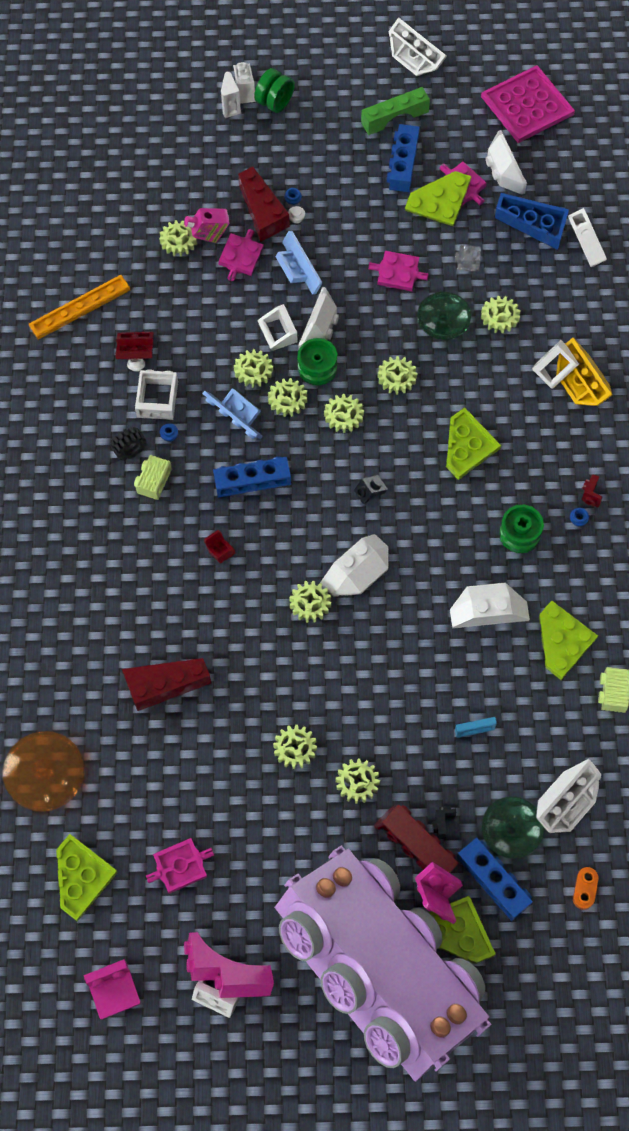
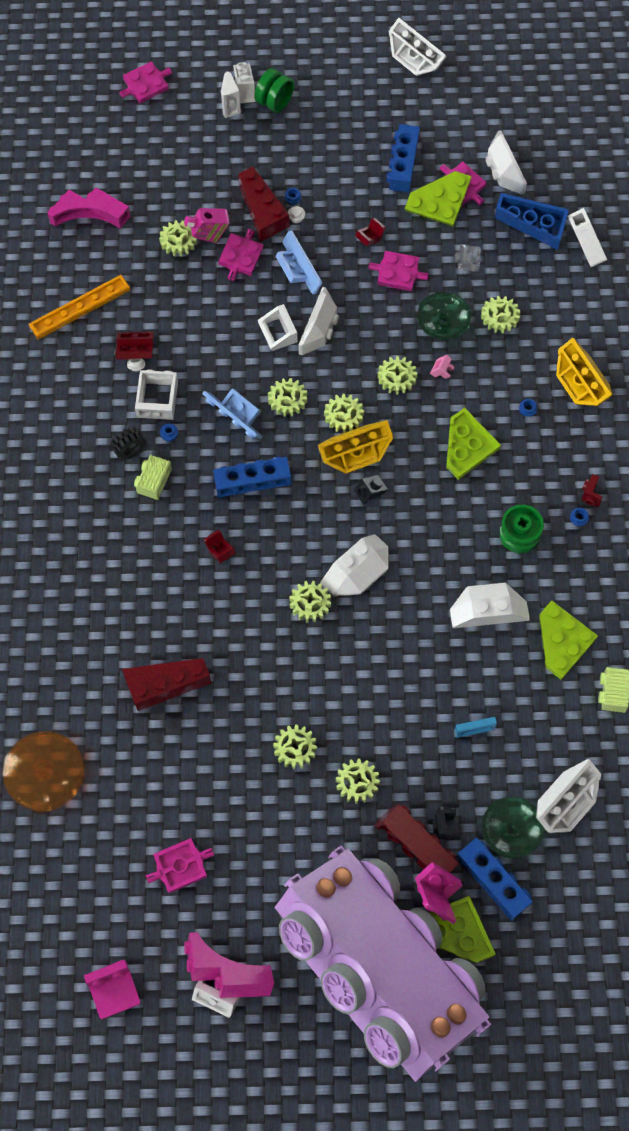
lime plate [56,834,118,922] -> none
yellowish green gear [234,349,273,388] -> none
green wheel [297,338,338,386] -> none
bright green arch [361,87,430,135] -> none
dark pink plate [481,65,575,143] -> none
white tile [532,340,579,389] -> none
orange plate [573,867,599,910] -> none
none -> dark pink arch [48,188,131,229]
none -> dark pink plate [119,61,172,103]
none -> yellow wedge [318,420,393,474]
none -> dark red bracket [355,218,386,246]
none -> bright pink tile [430,355,454,379]
none -> blue plate [519,399,538,417]

